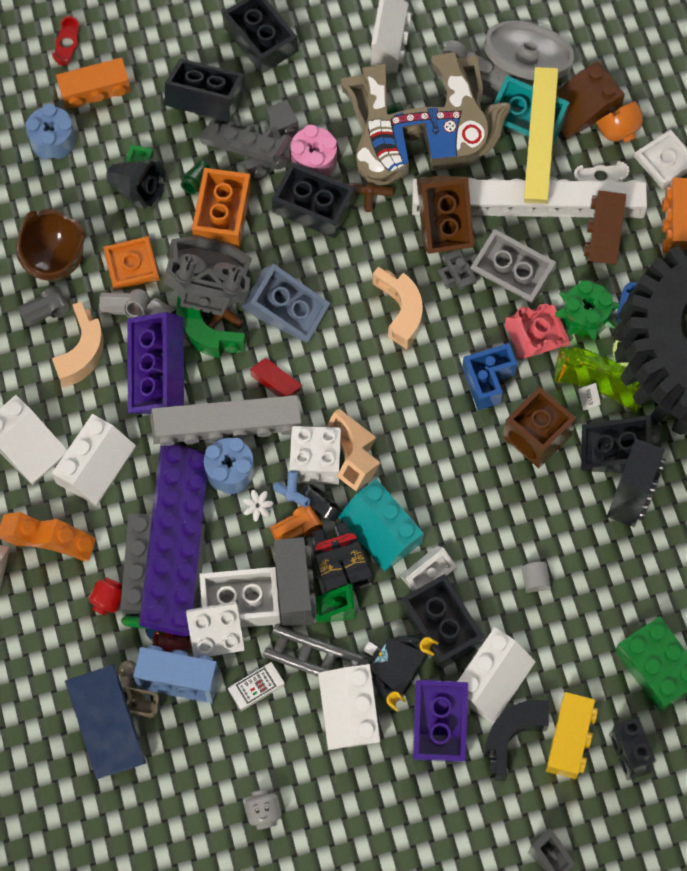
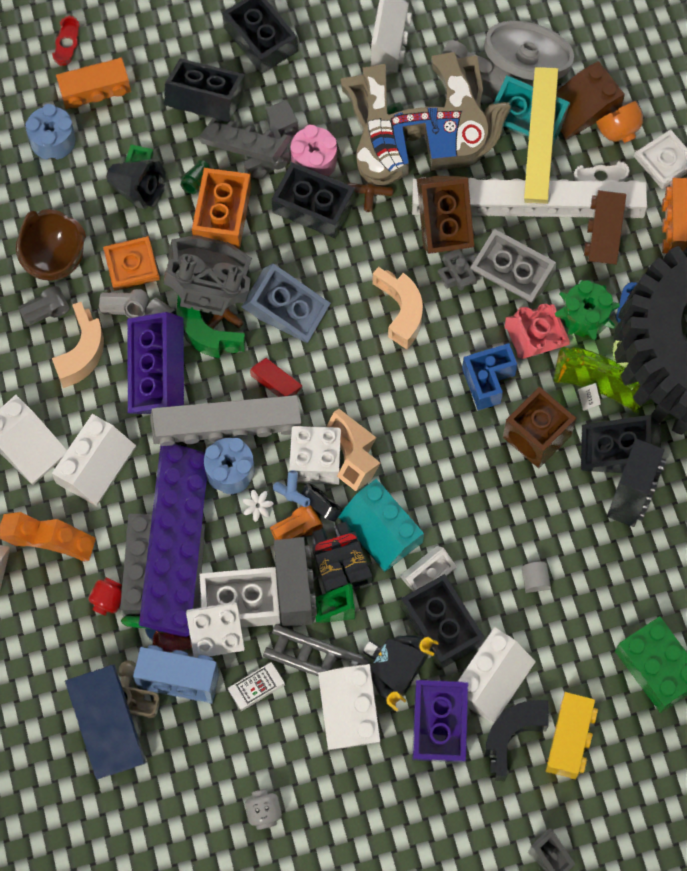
black hips [609,717,656,781] -> none

